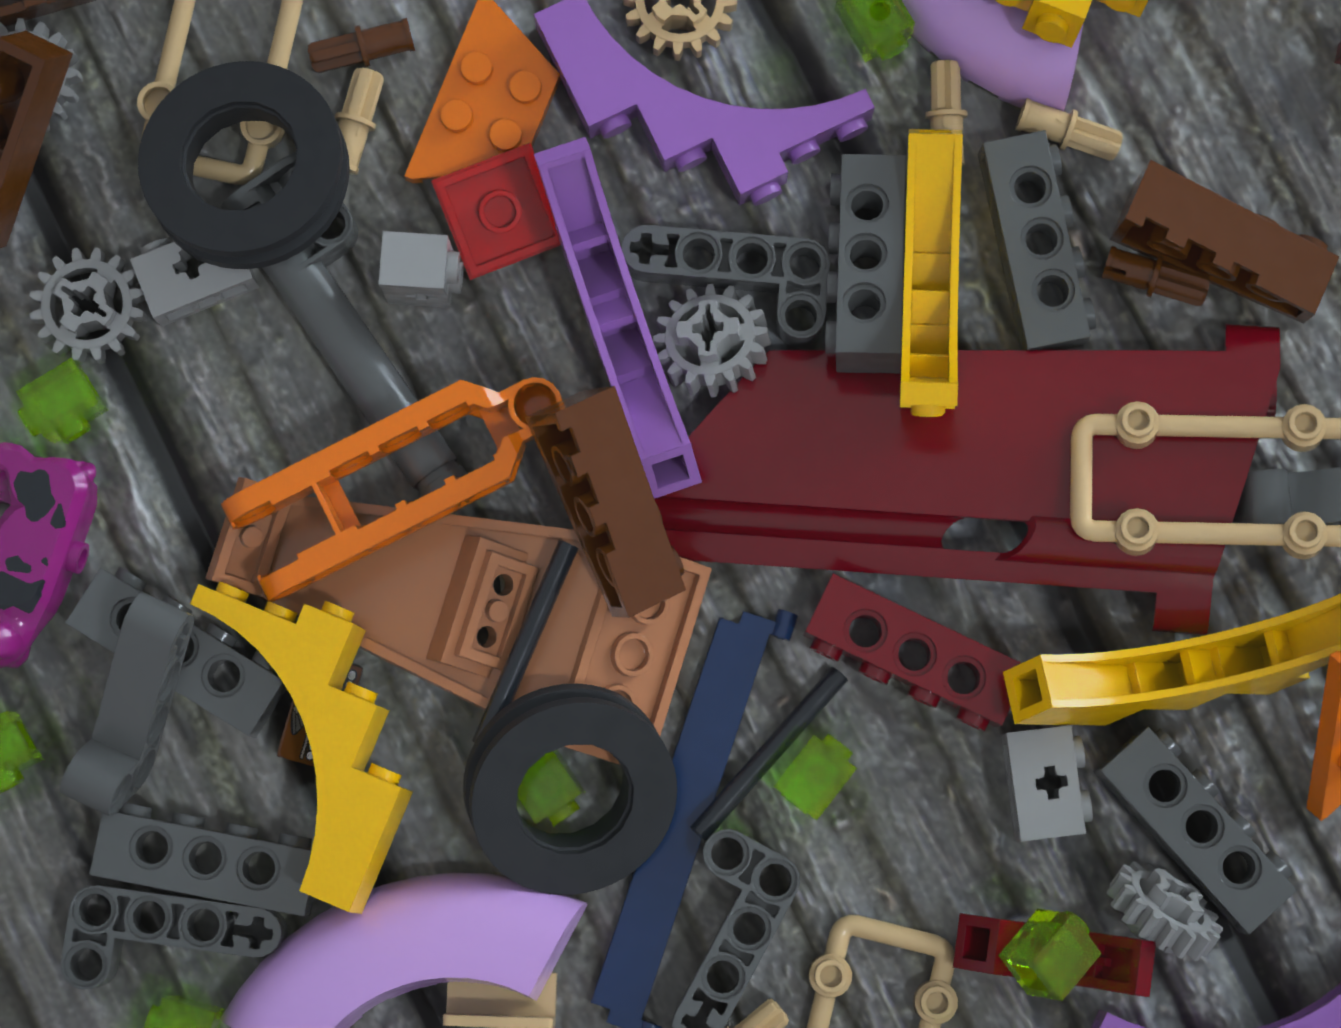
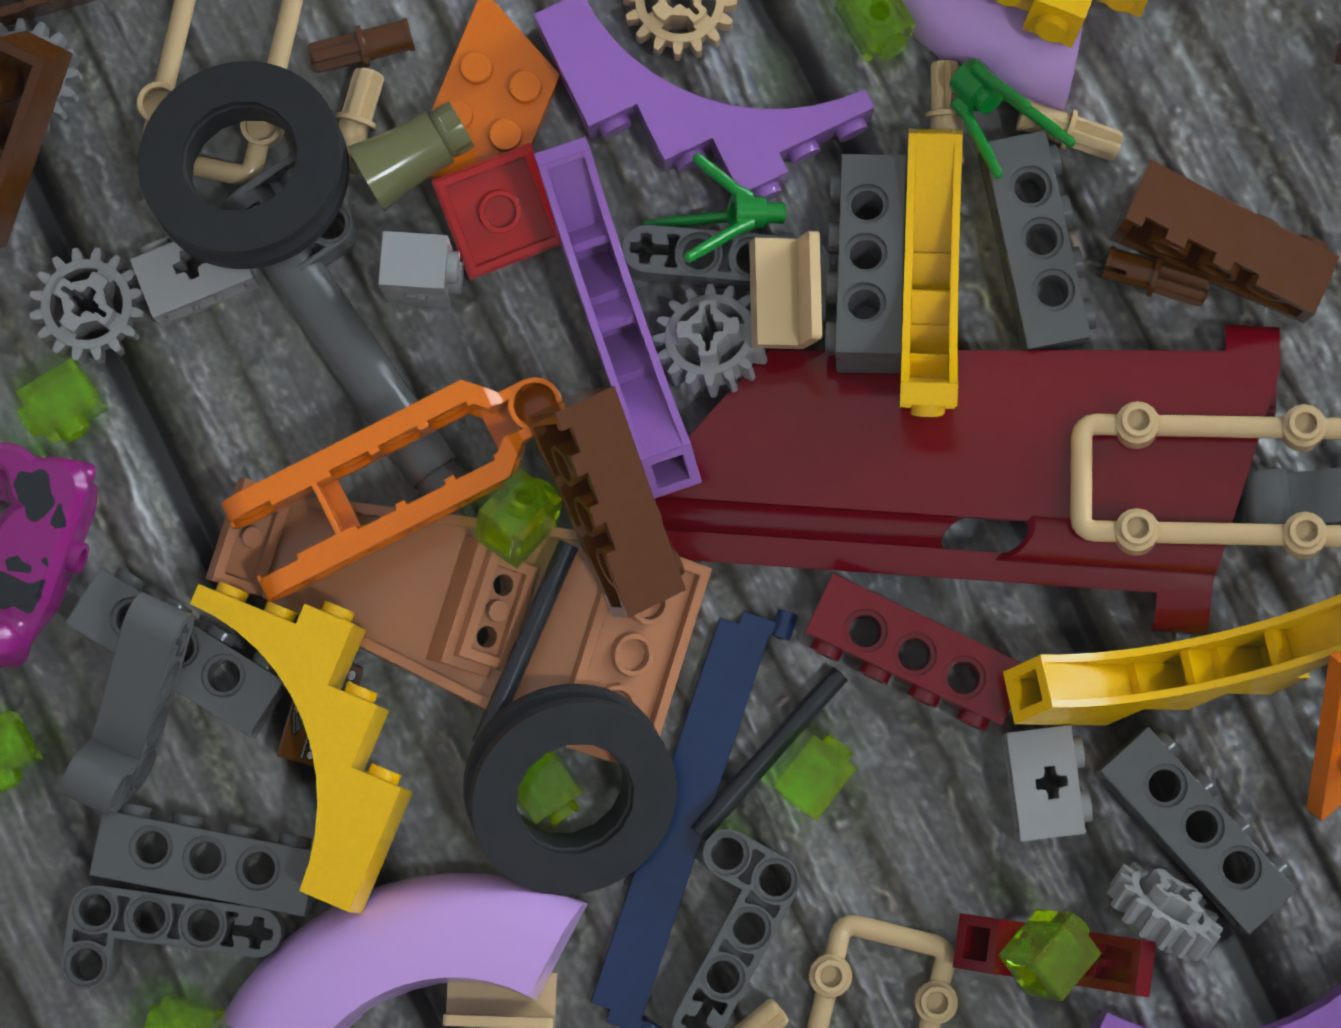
none -> olive plant [347,102,475,211]
none -> clear neon green brick [474,468,563,569]
none -> green plant [642,153,786,263]
none -> tan panel [749,231,822,349]
none -> green plant [949,58,1076,179]

